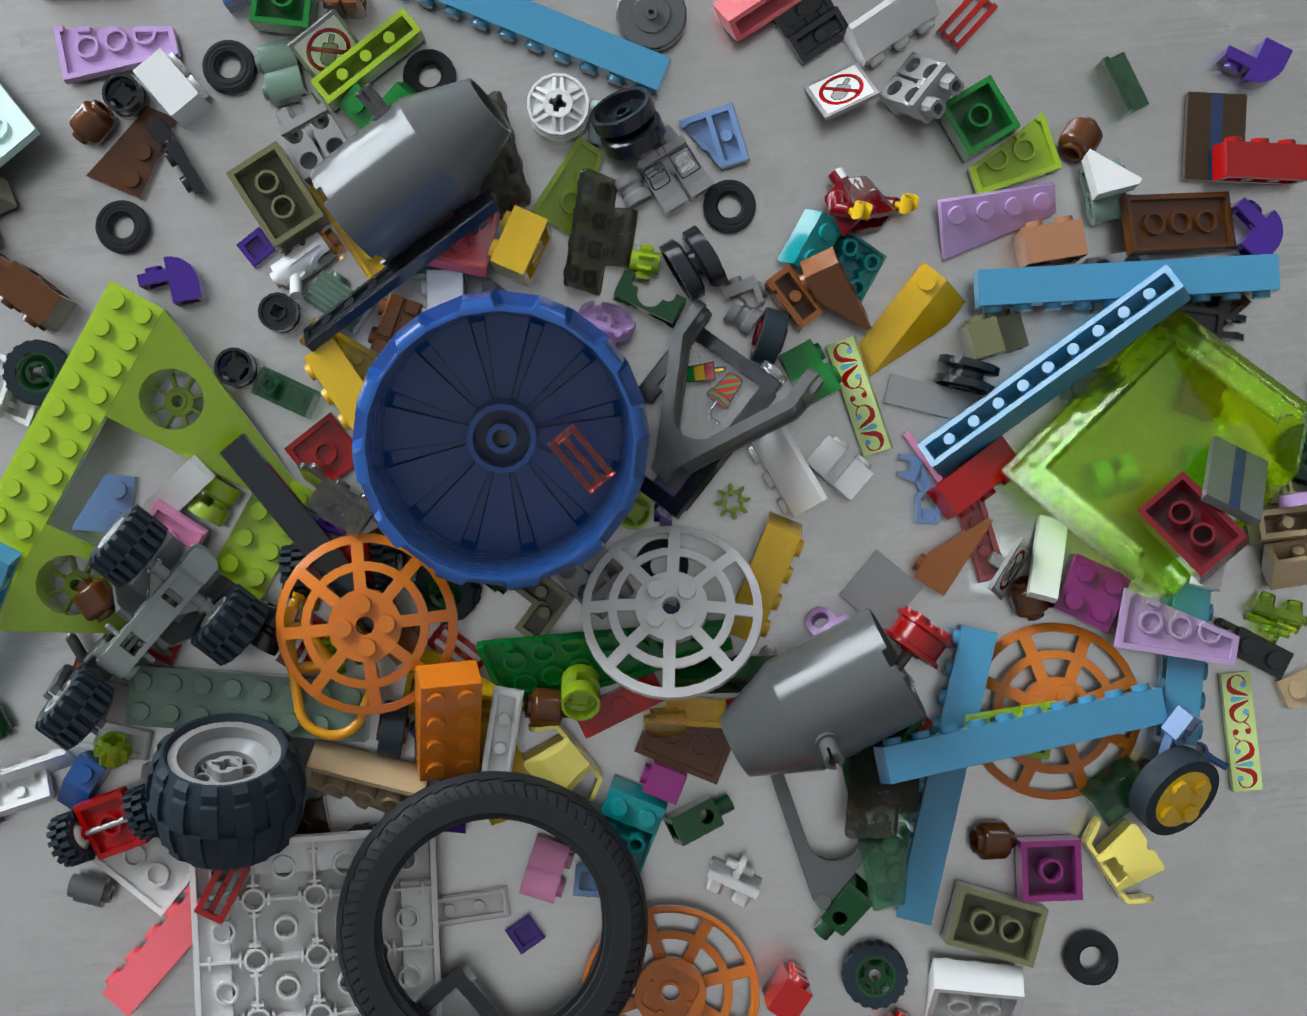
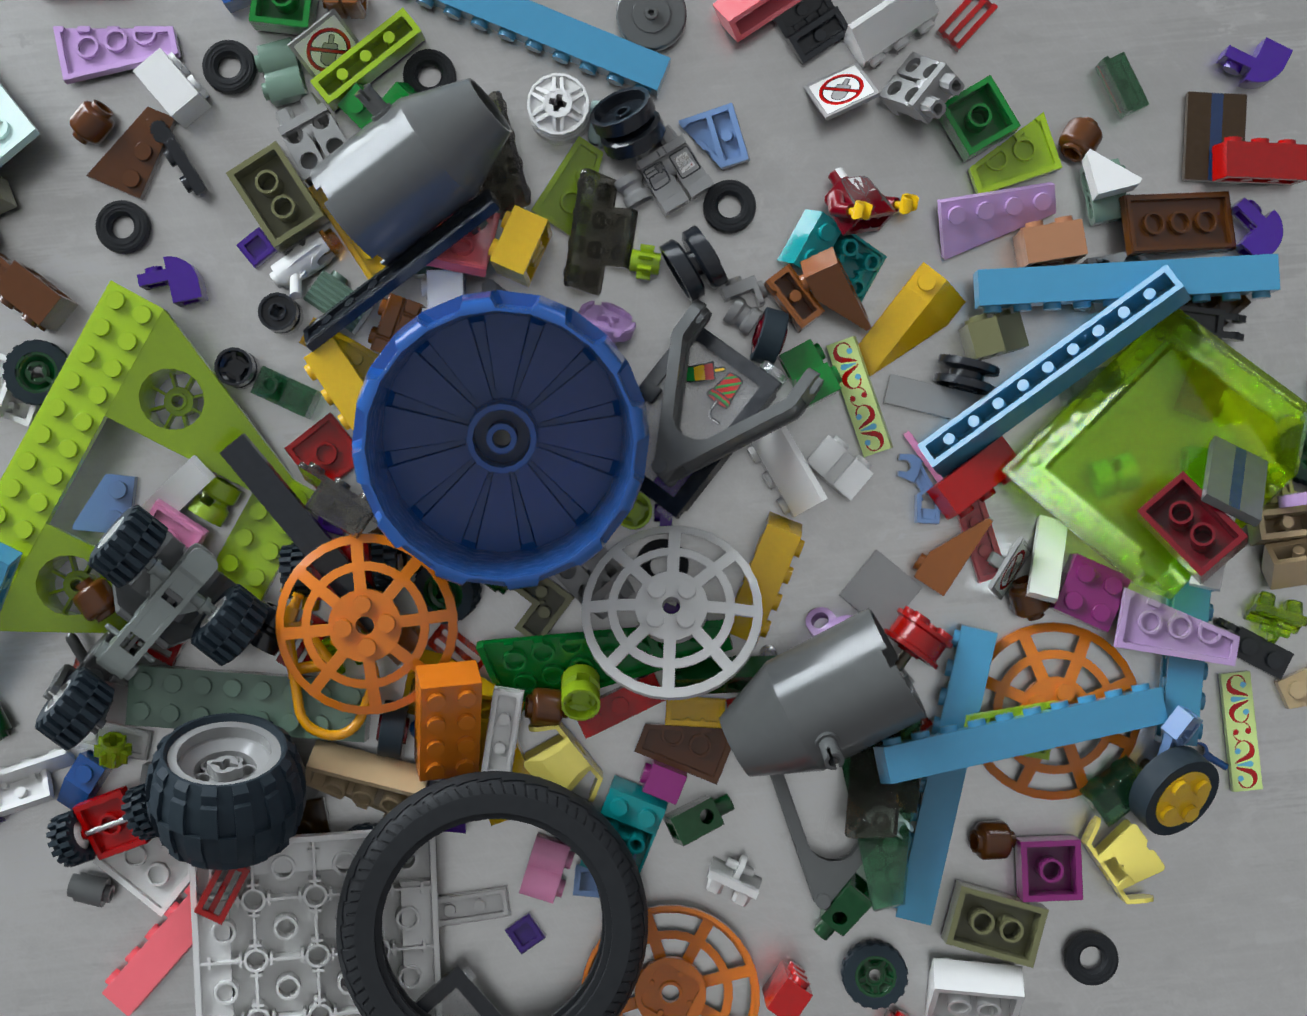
black wheel [102,73,150,121] -> none
clear red tile [548,423,615,494] -> none
dark green piece [613,269,686,329] -> none
clear yellow brick [643,707,687,738] -> none
lime gear [714,483,751,520] -> none

